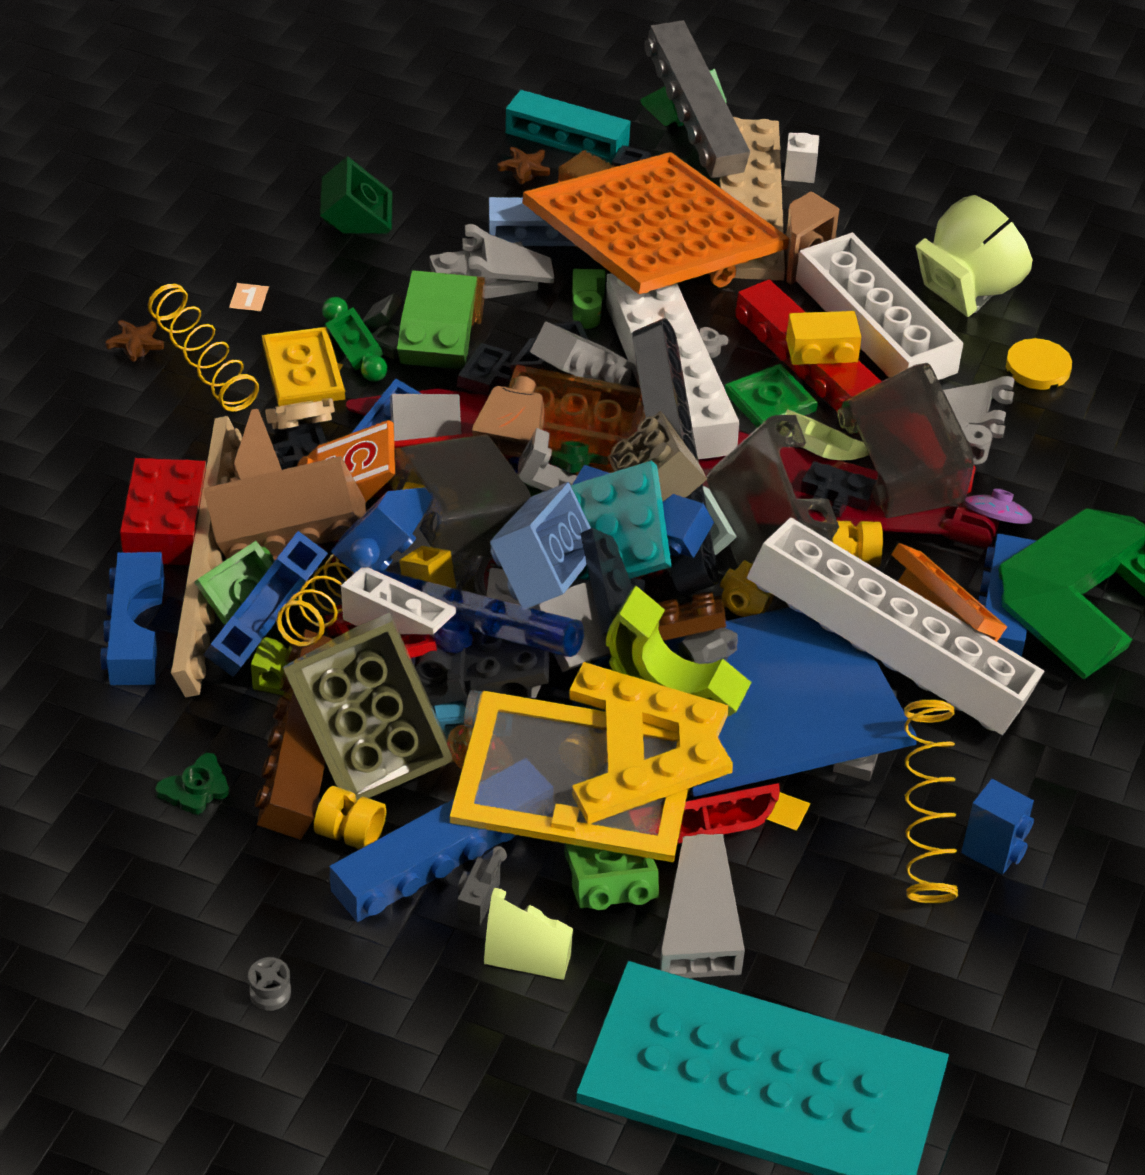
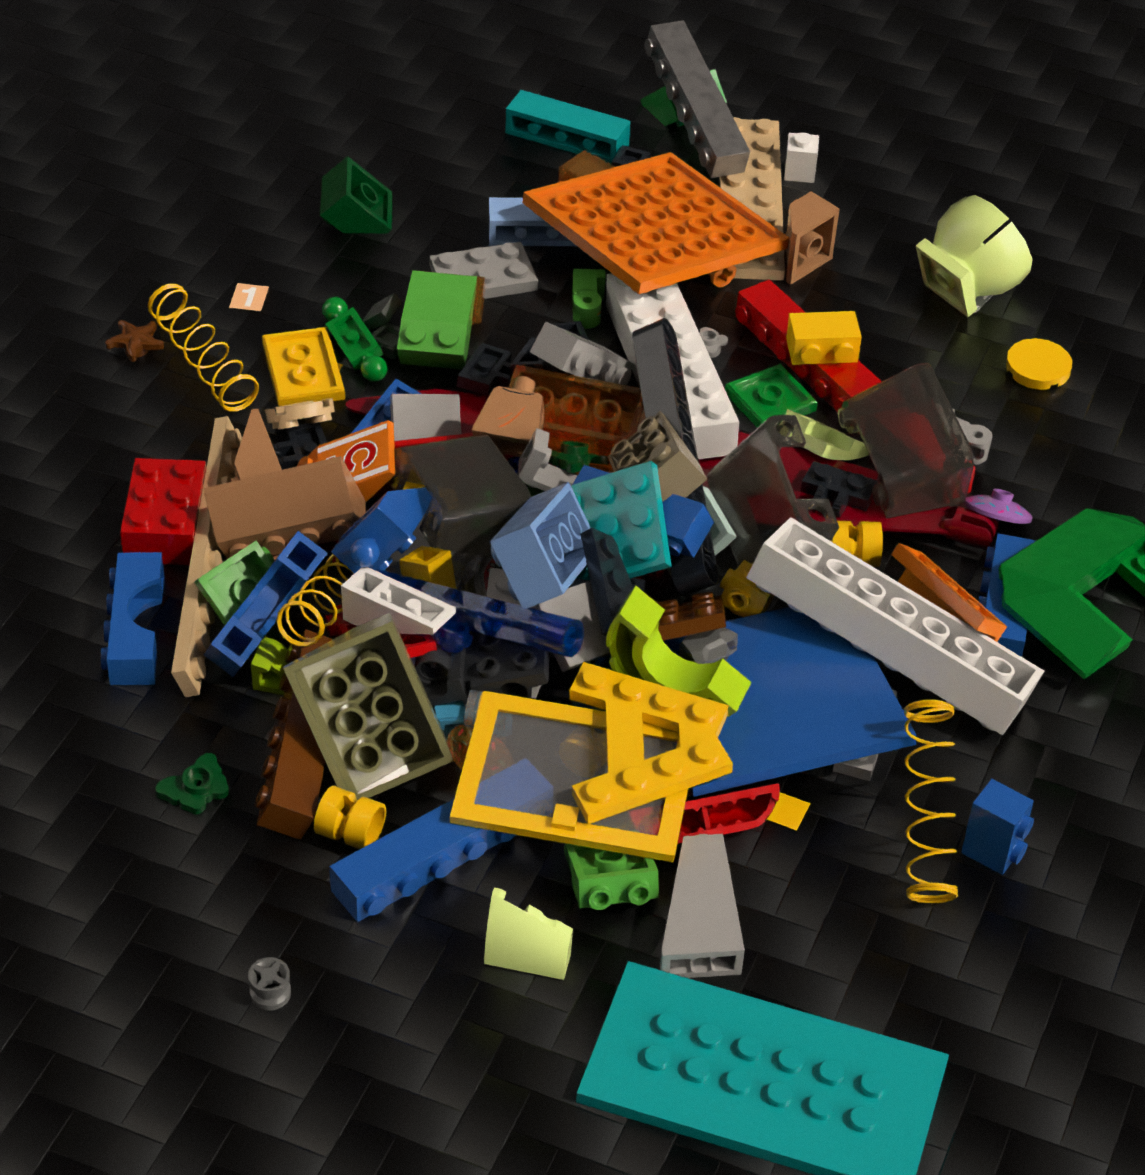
dark grey piece [457,846,507,926] -> none
light grey flag [462,224,554,283] -> none
reddish brown animal [497,147,550,184] -> none
white brick [796,232,963,393] -> none
light grey flag [915,376,1015,438] -> none

